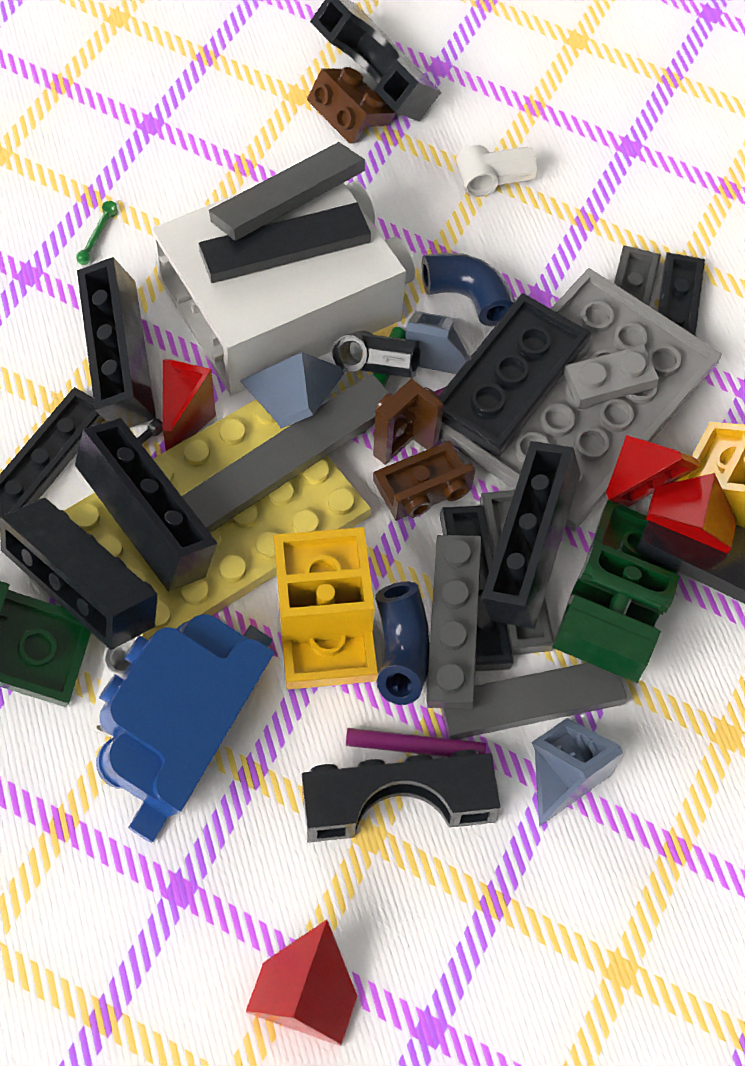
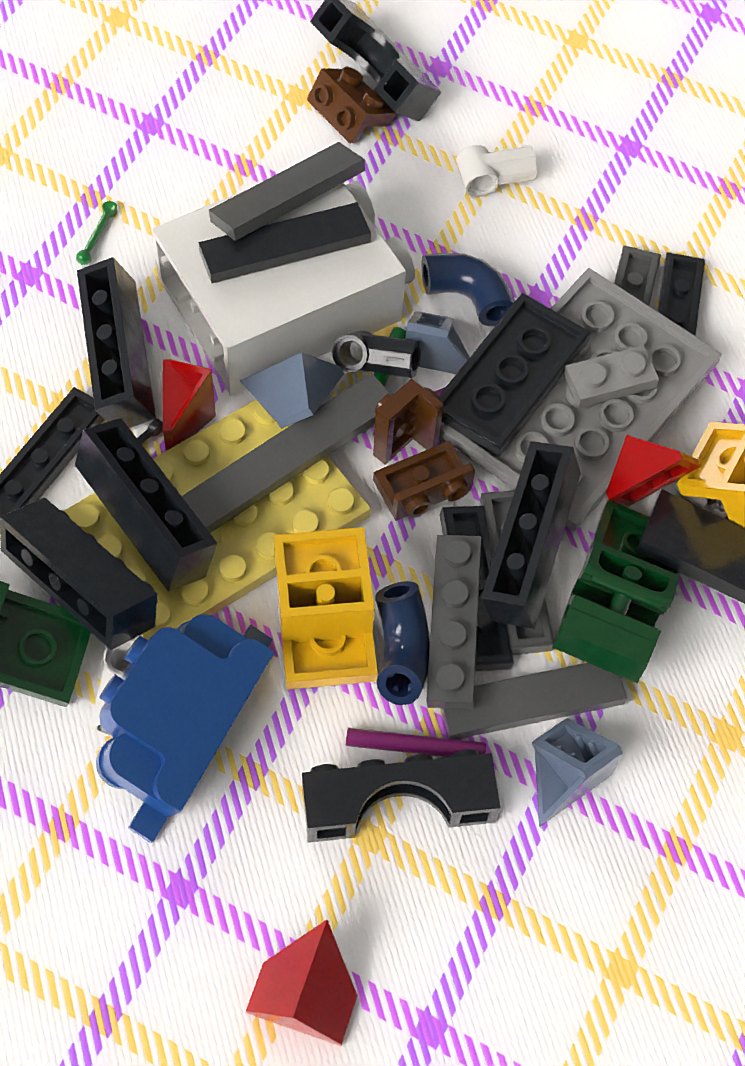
red slope [646,473,737,554] -> none

